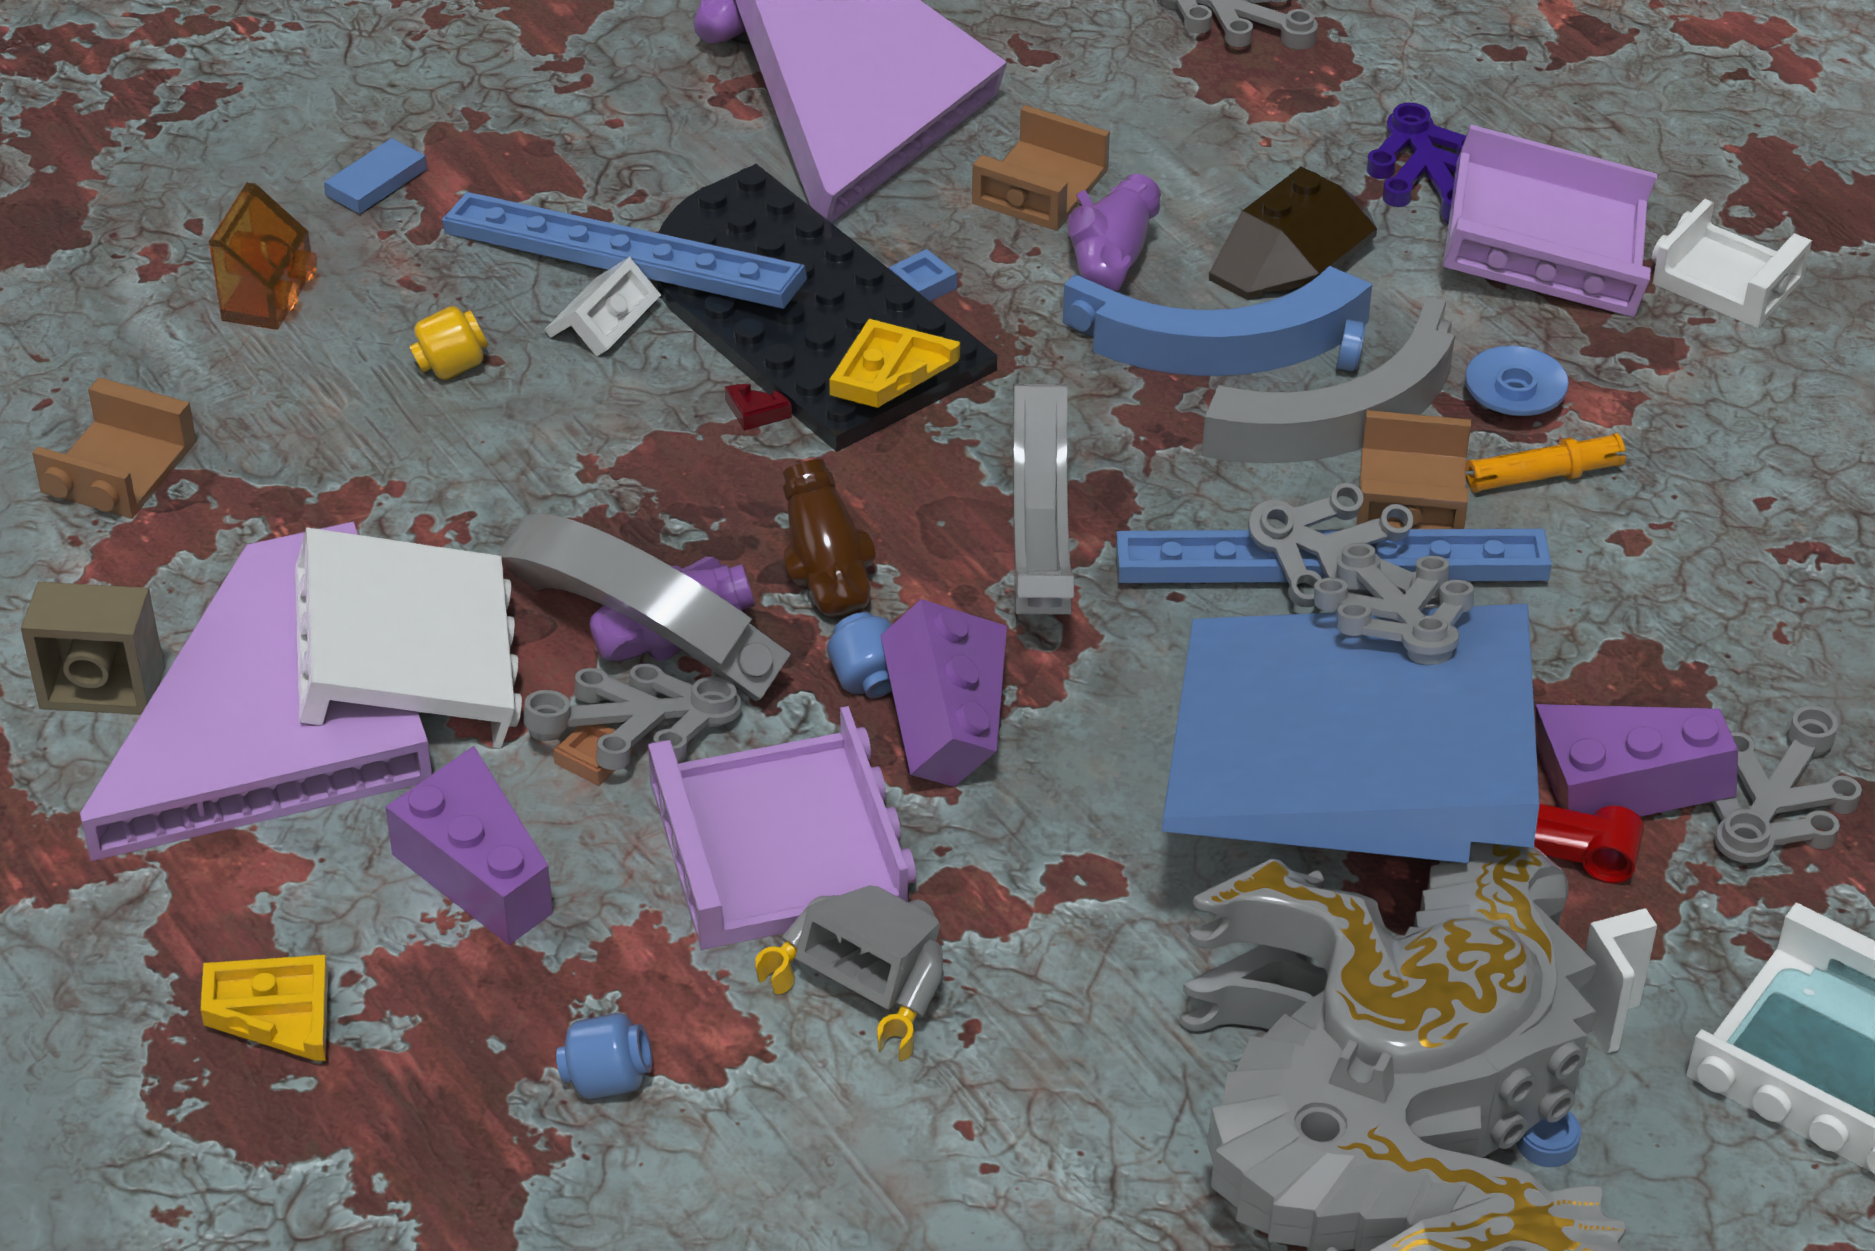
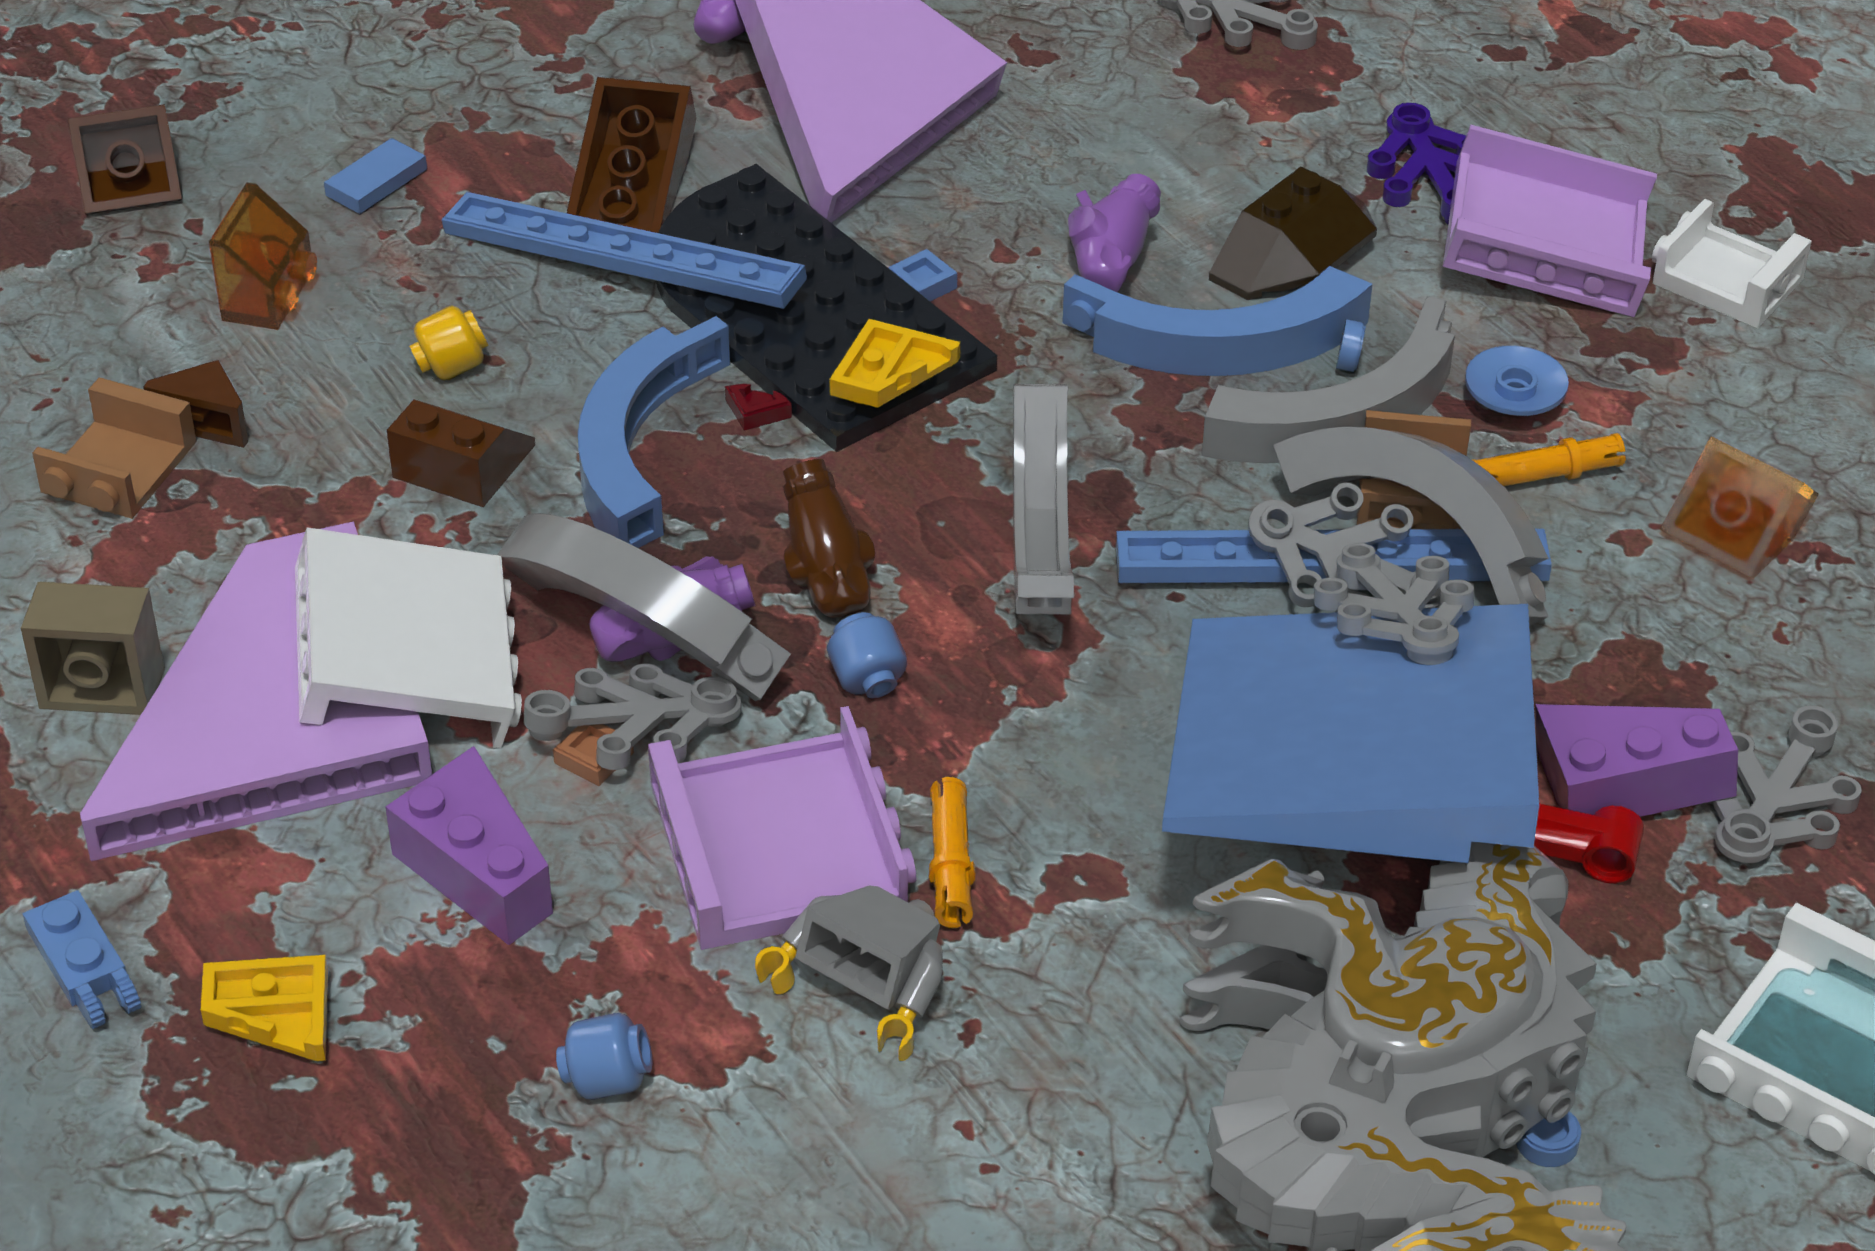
white panel [544,257,661,356] -> none
medium lavender wedge [880,599,1007,787] -> none
medium nougat panel [972,105,1110,231] -> none
white panel [1578,908,1657,1054] -> none
none -> medium blue hinge [22,890,141,1029]
none -> reddish brown slope [68,104,182,215]
none -> reddish brown slope [143,360,248,448]
none -> reddish brown slope [387,399,535,507]
none -> reddish brown slope [567,77,696,233]
none -> medium blue arch [578,316,730,548]
none -> light orange pin [929,777,976,928]
none -> light grey arch [1273,427,1549,626]
none -> clear orange slope [1659,436,1819,579]

